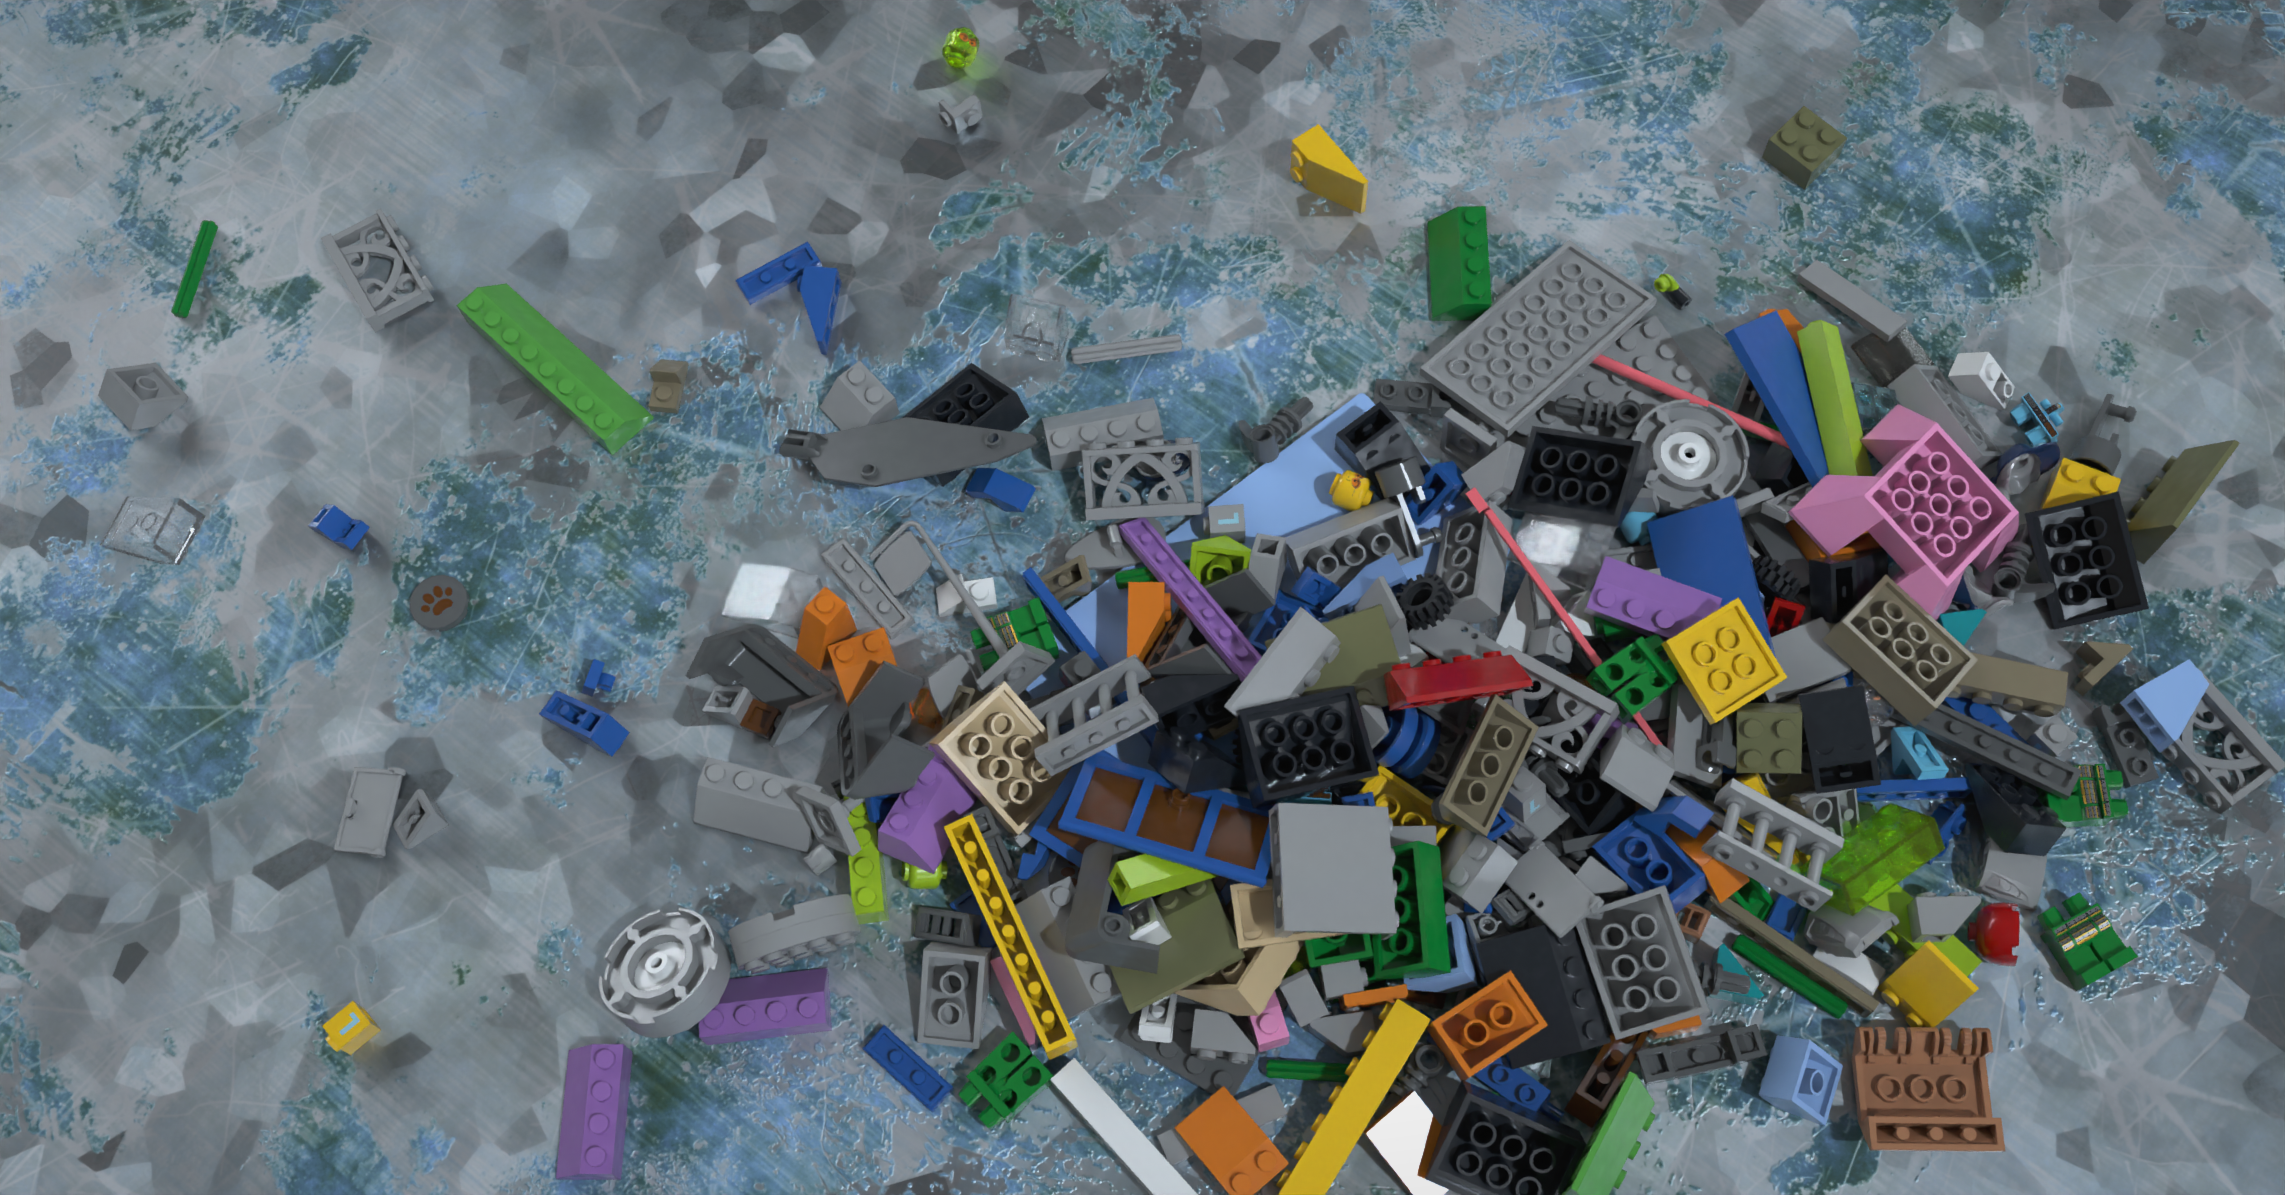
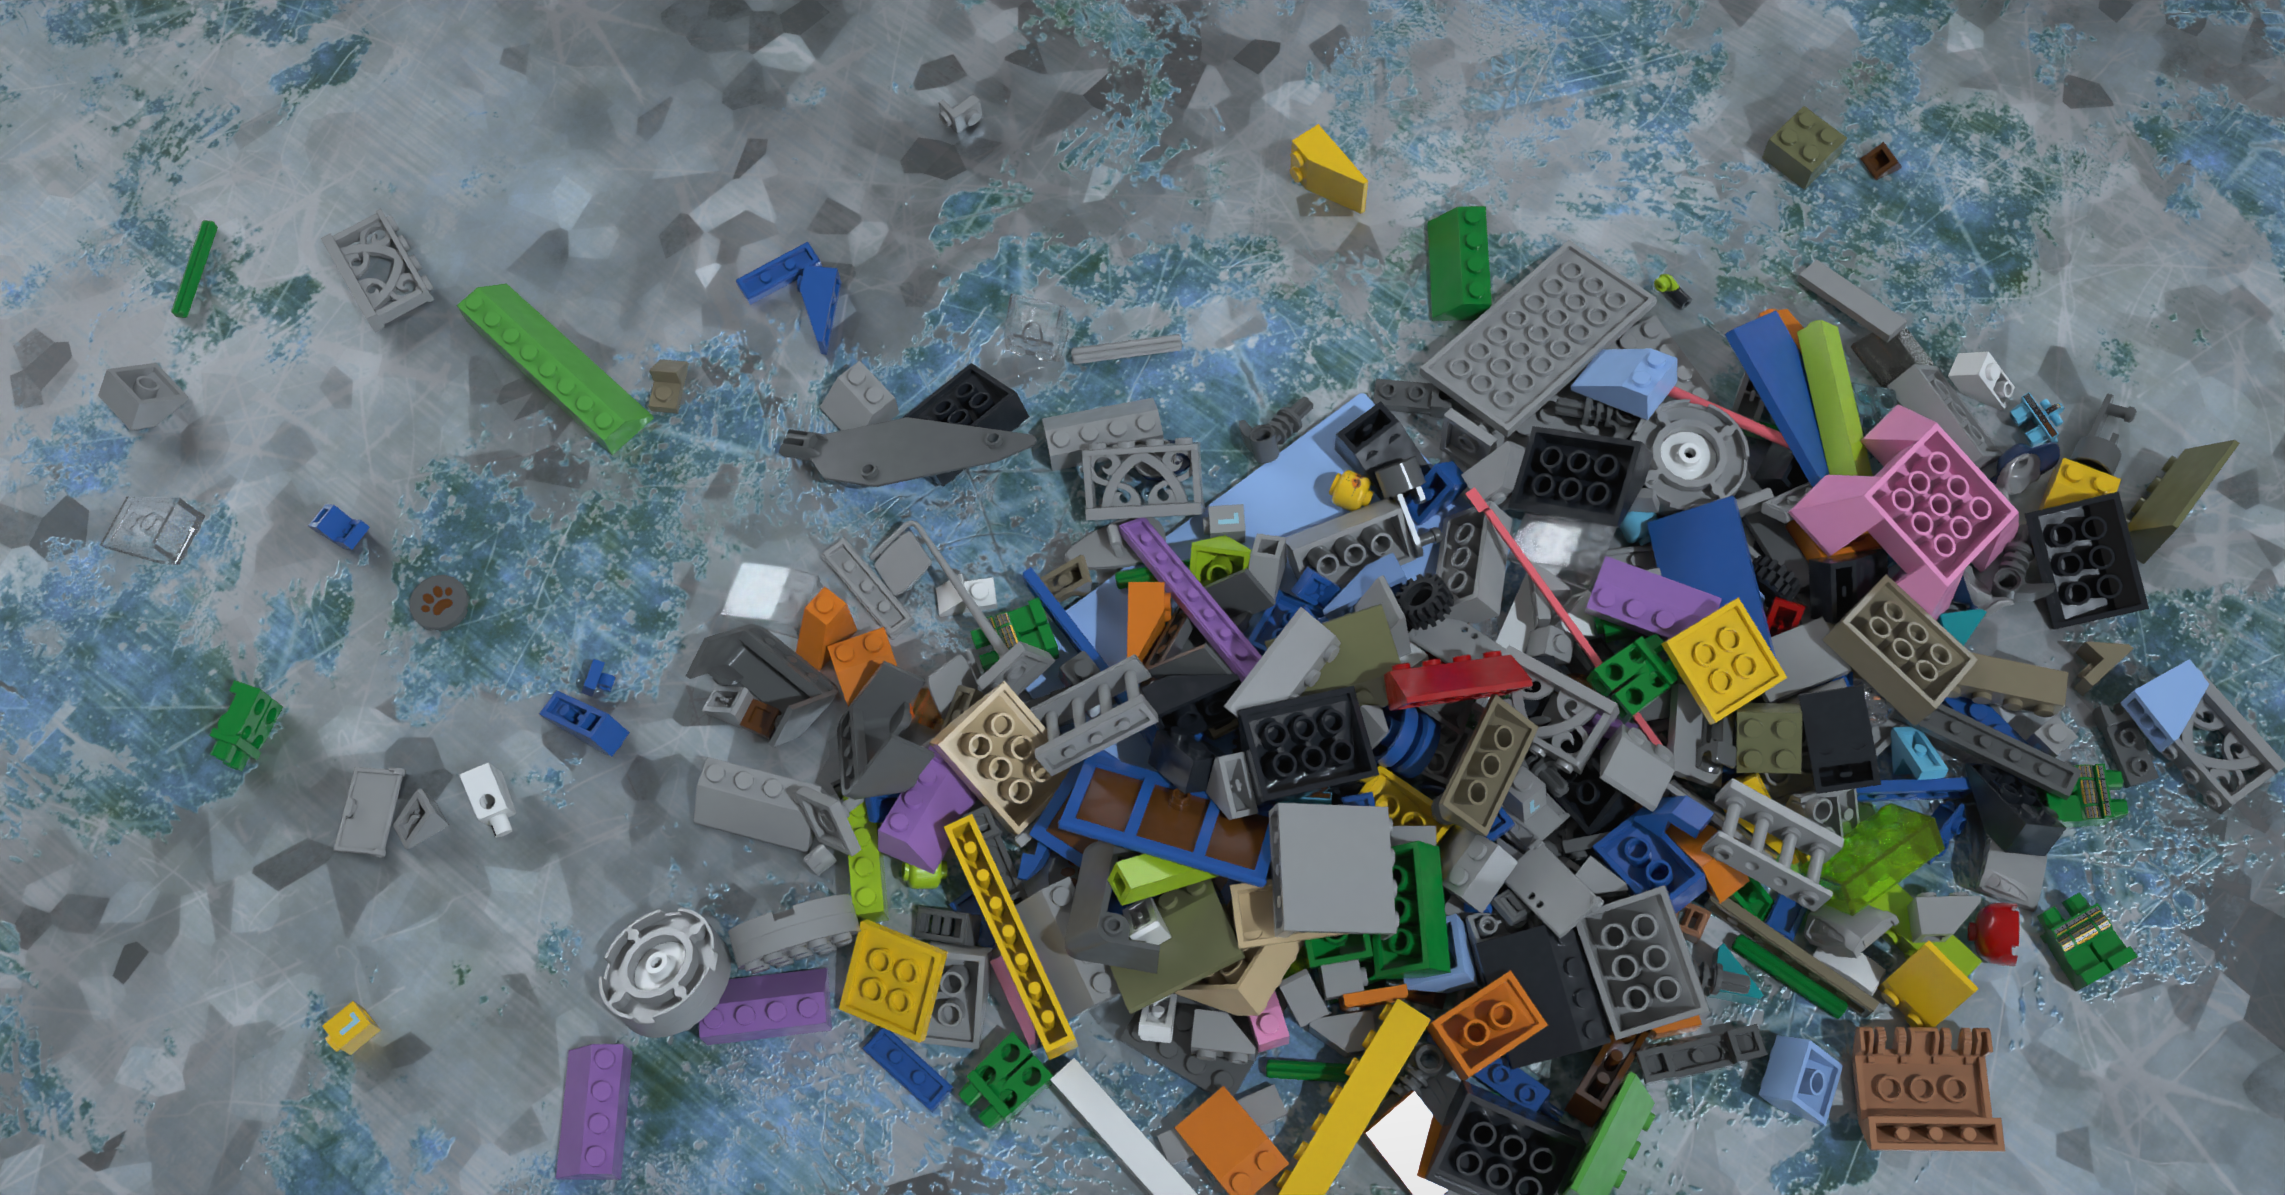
clear neon green head [942,27,980,69] -> none
blue slope [965,468,1036,512] -> none
none -> green hips [209,680,283,772]
none -> white torso [459,762,516,838]
none -> yellow plate [839,919,948,1043]
none -> light grey slope [1206,752,1258,820]
none -> light blue slope [1571,348,1677,420]
none -> reddish brown slope [1860,142,1902,180]

